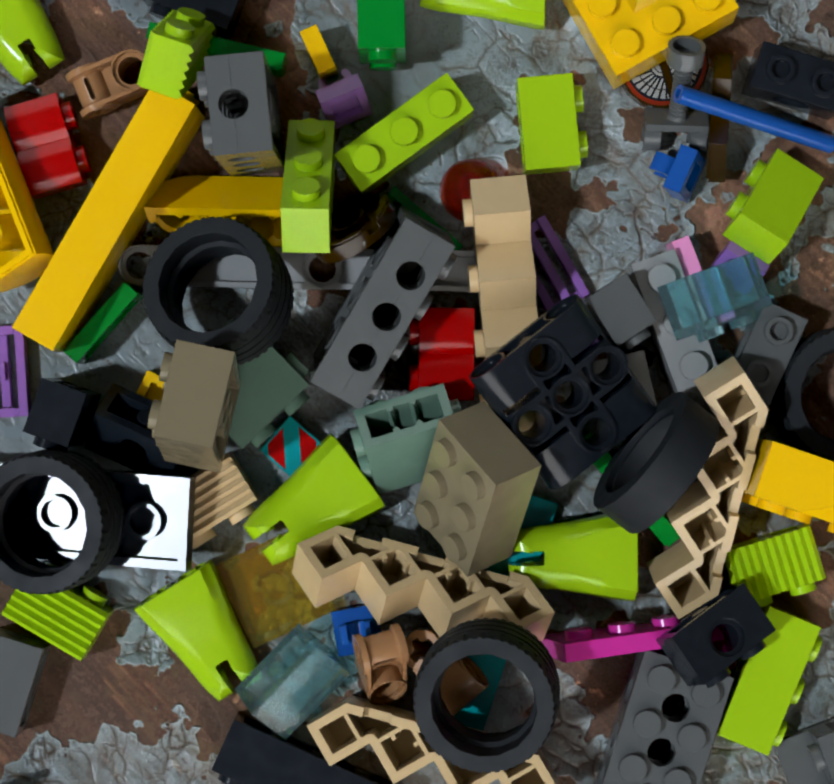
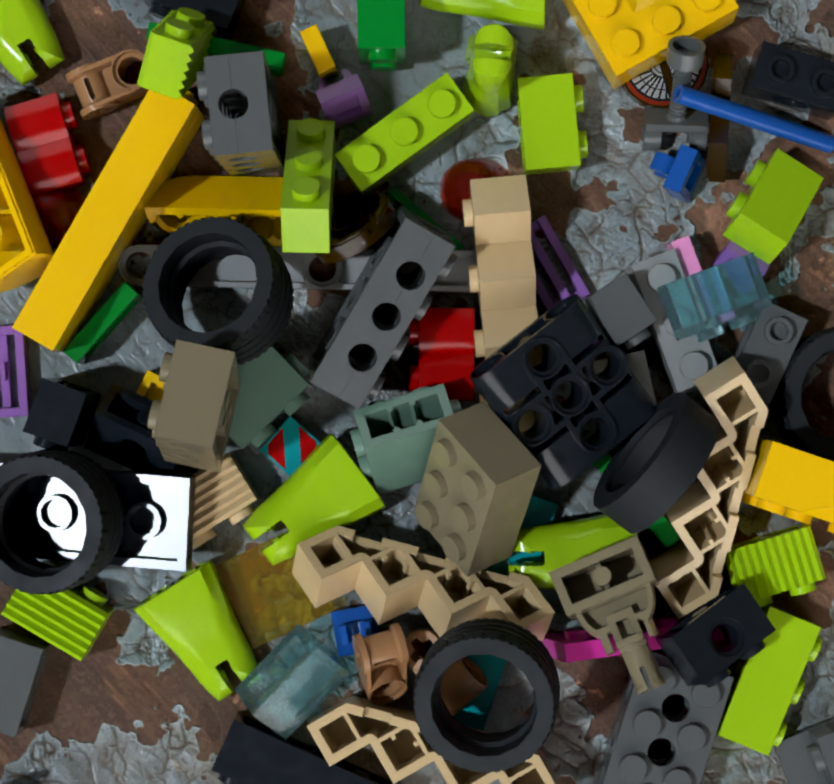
none -> clear red brick [32,189,85,249]
none -> lime piece [462,24,518,117]
none -> dark tan brick [549,535,666,695]

